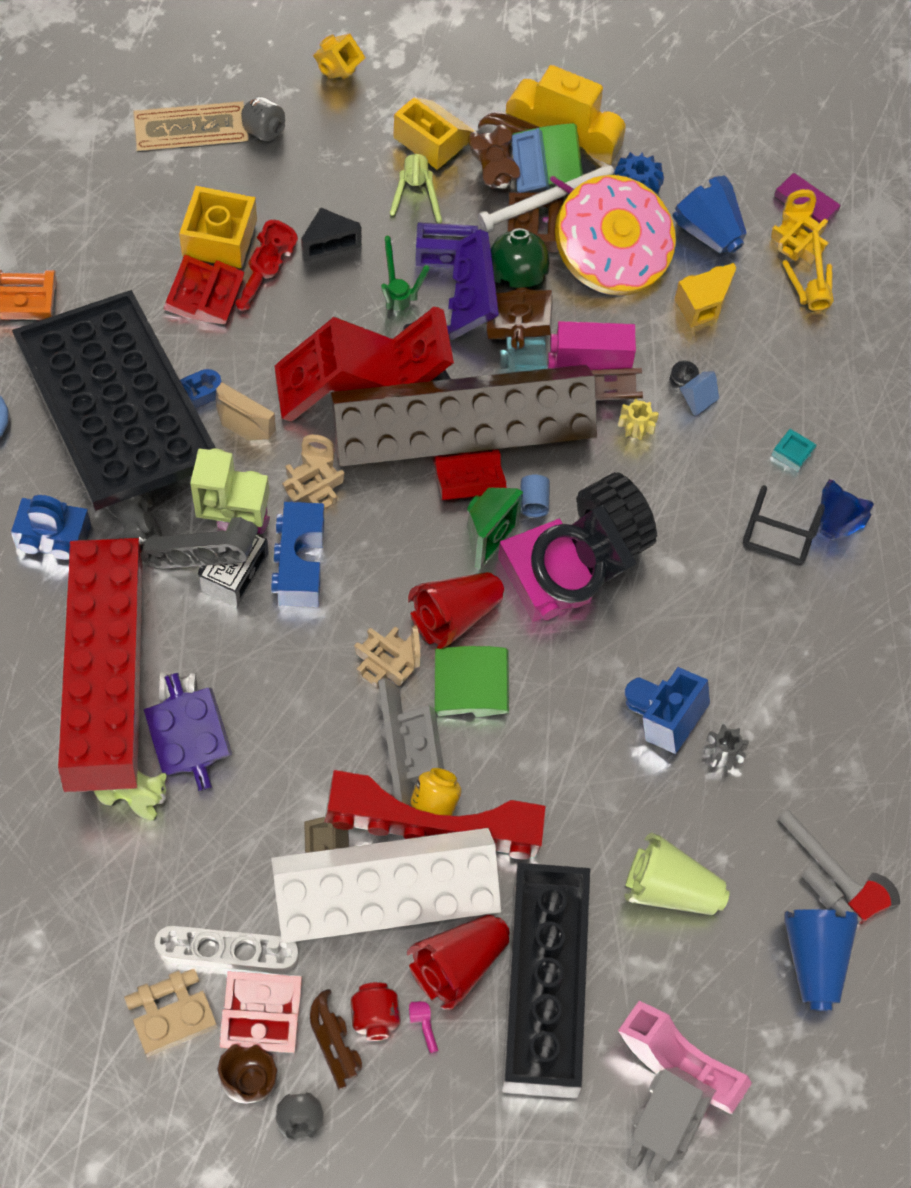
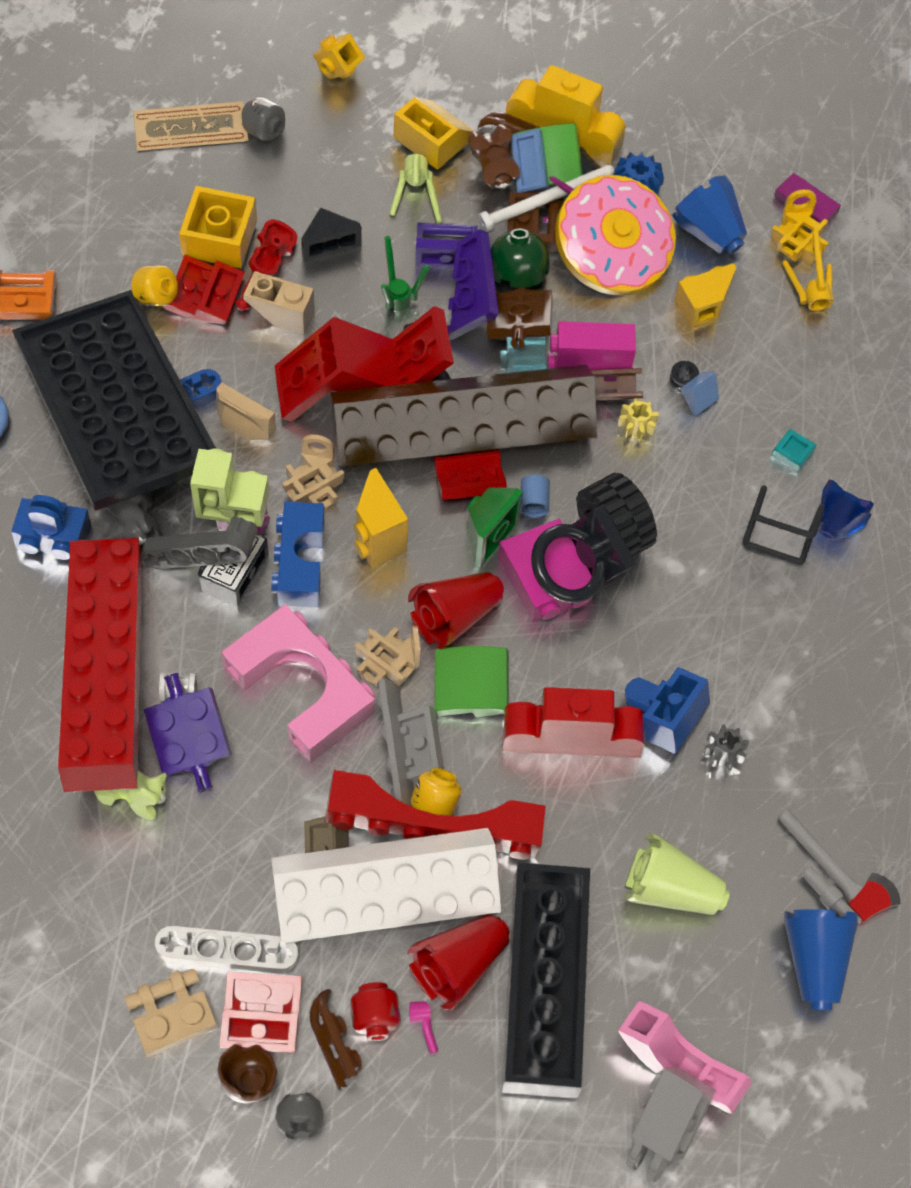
none -> yellow head [131,265,178,306]
none -> bright pink arch [221,604,375,763]
none -> tan slope [243,271,315,335]
none -> yellow slope [354,468,408,568]
none -> red brick [502,687,644,758]

